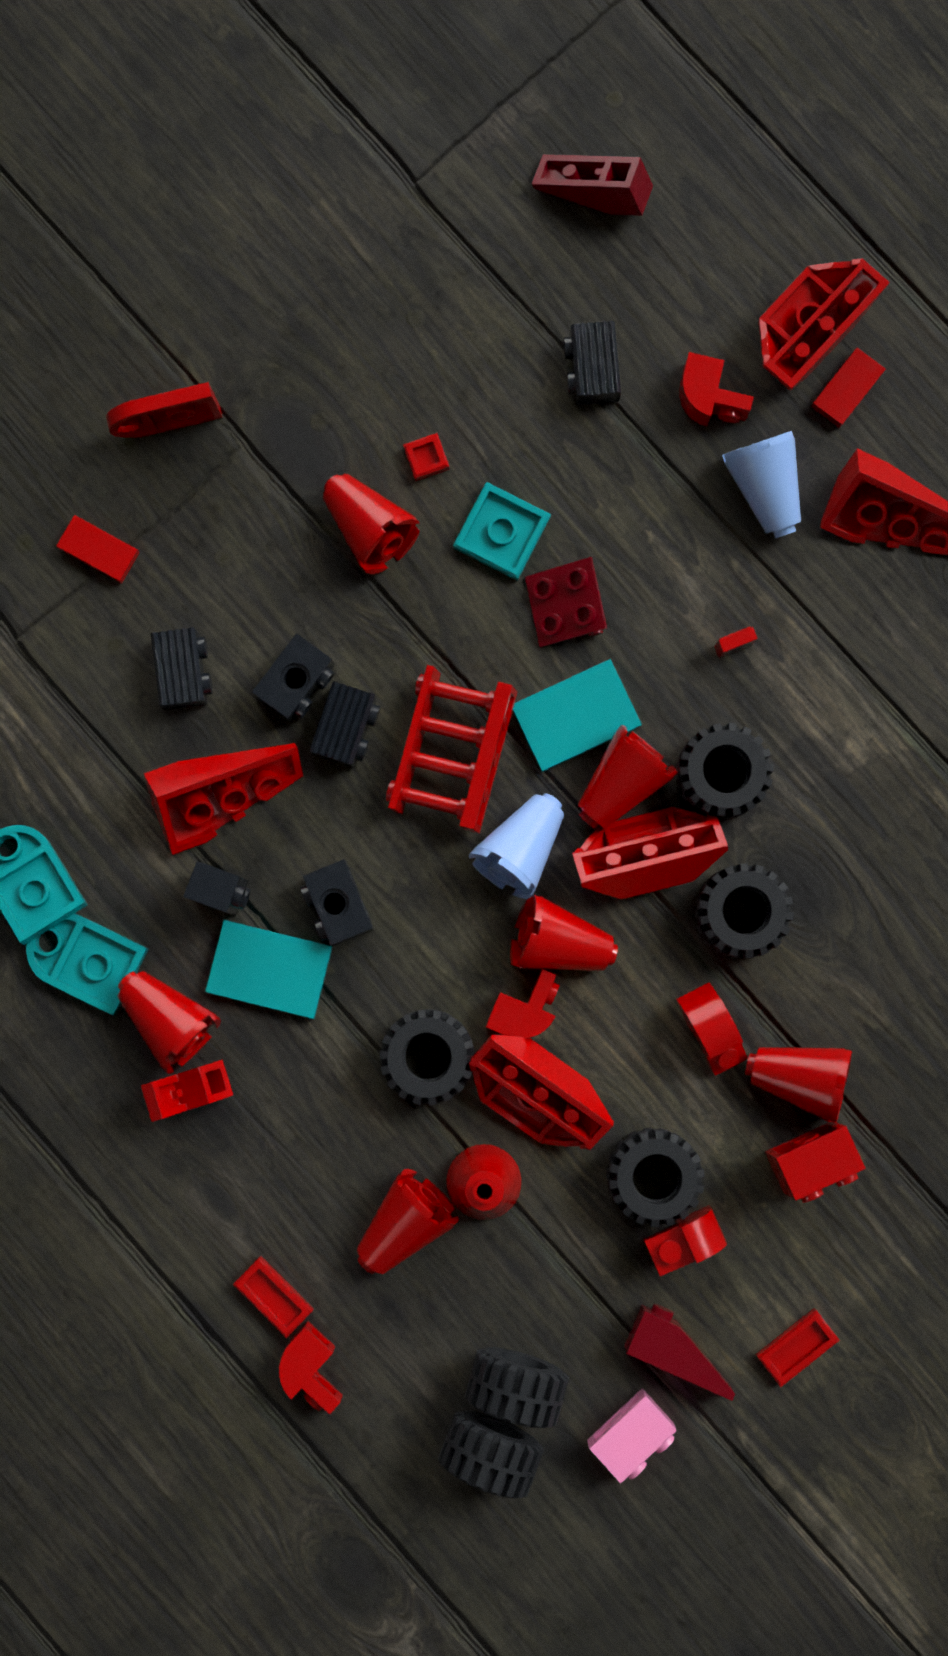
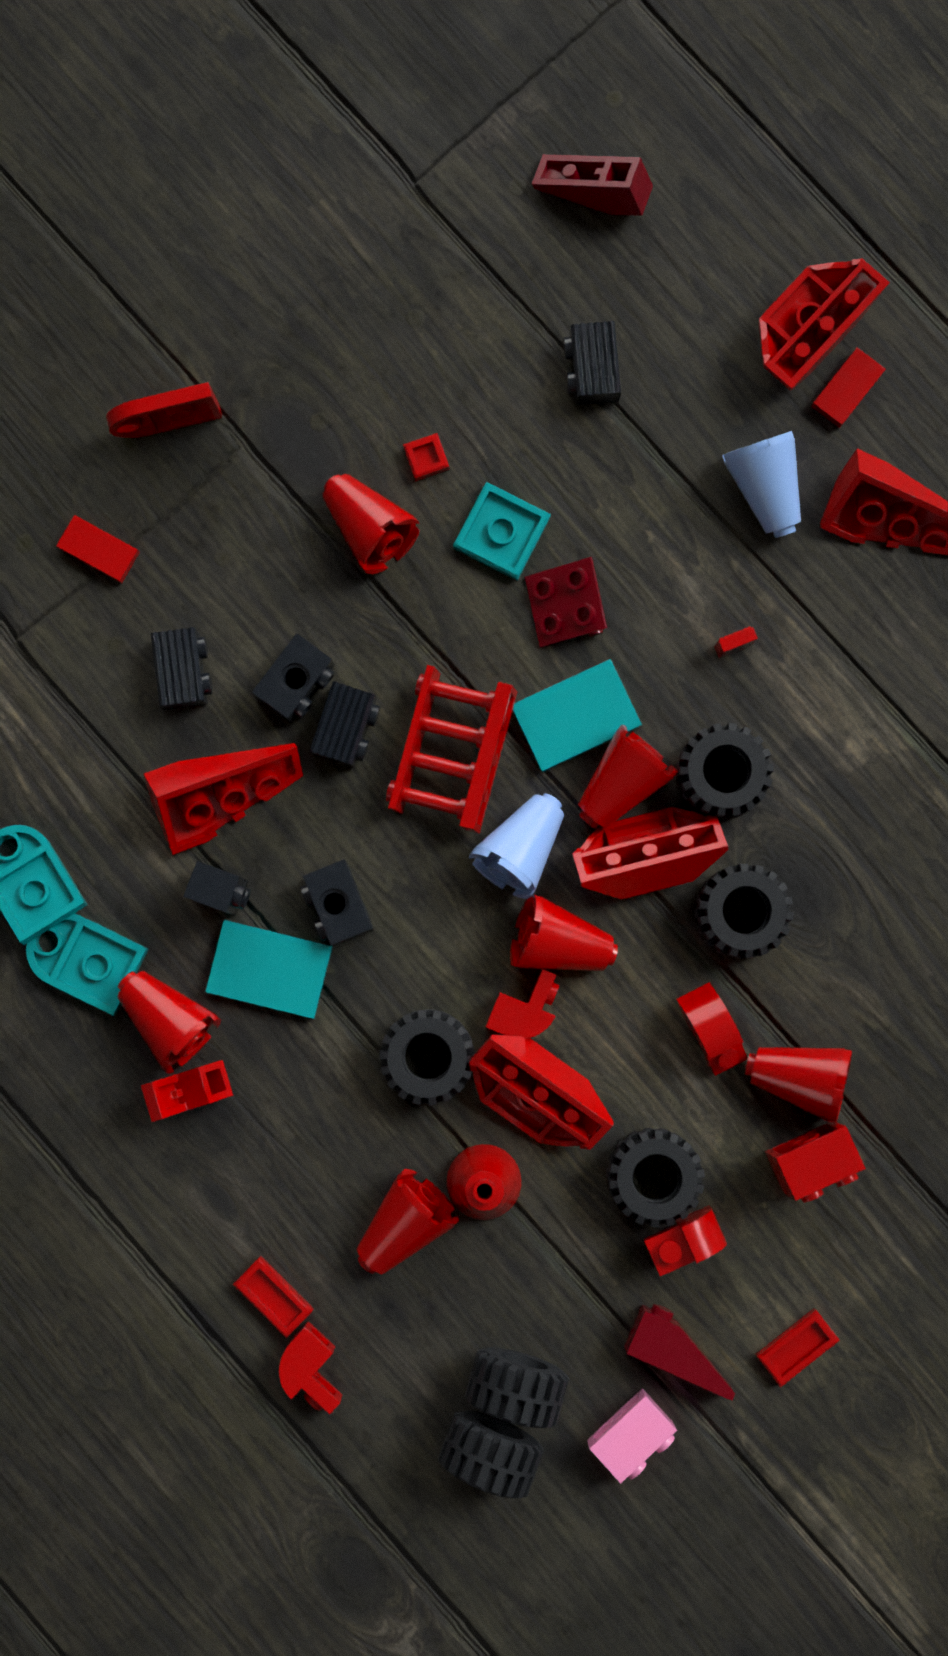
red brick [679,352,754,427] -> none

